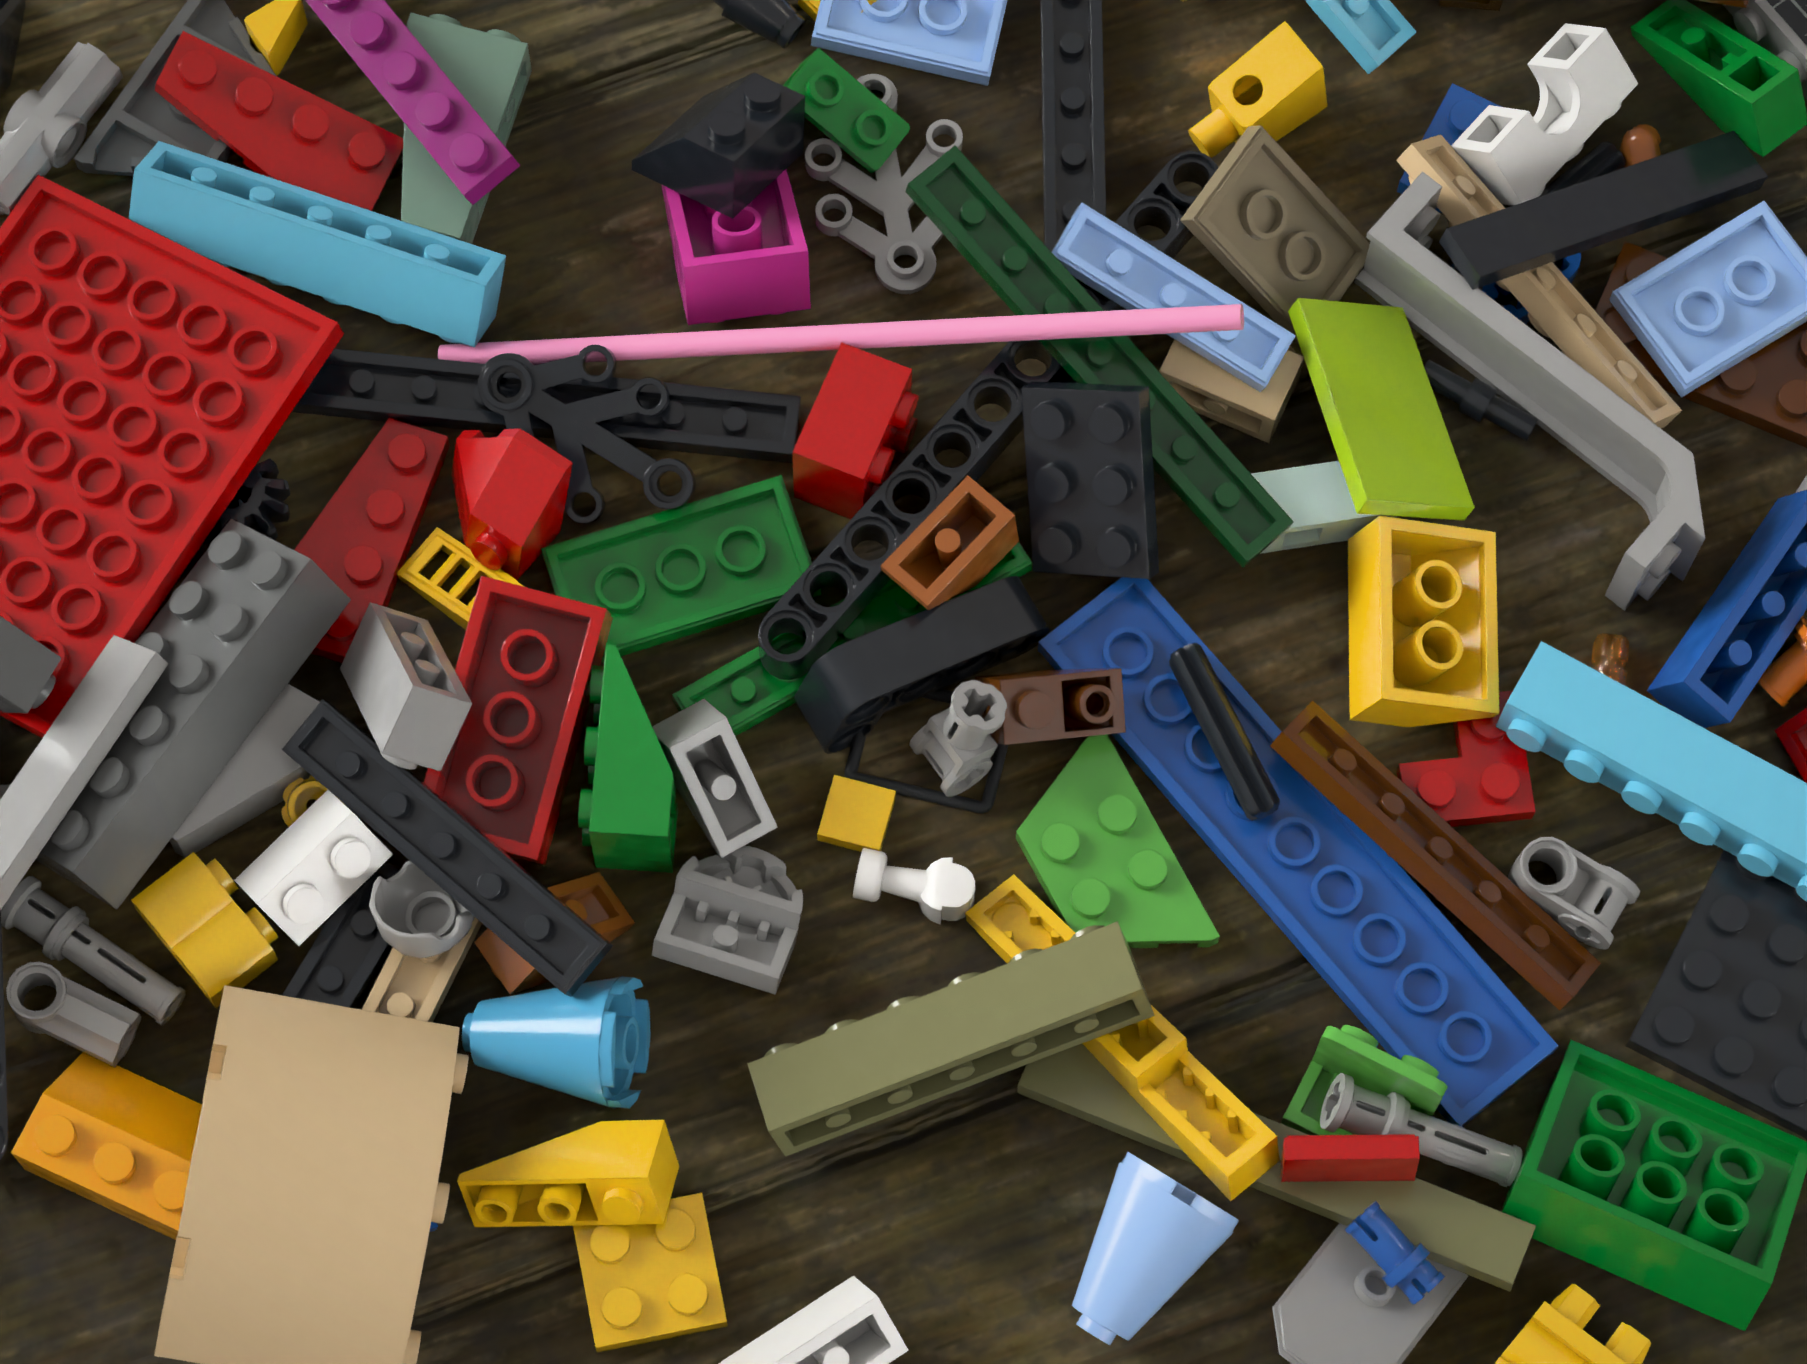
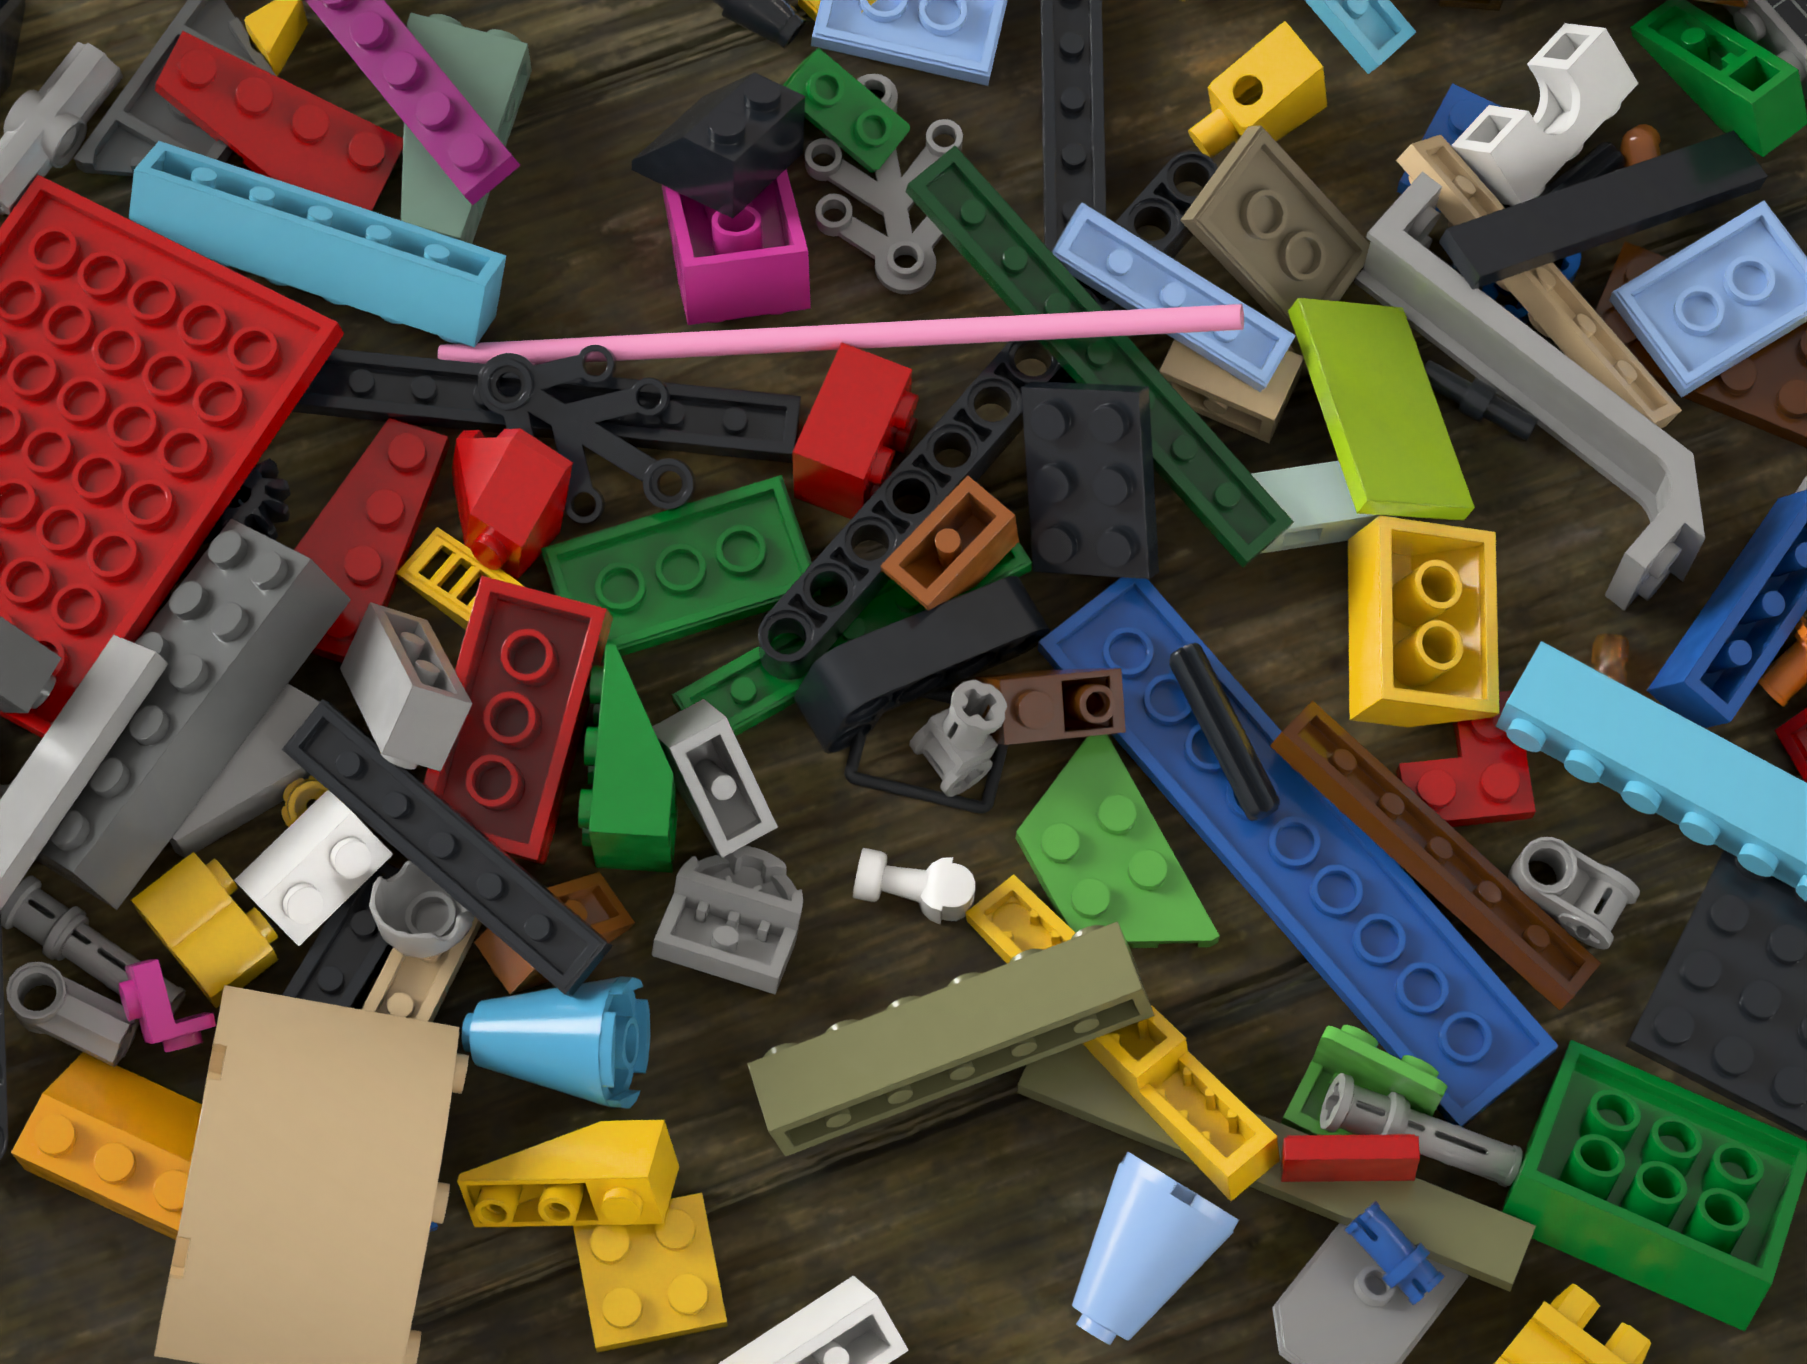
yellow tile [817,775,896,852] -> none
none -> dark pink bracket [118,959,217,1052]

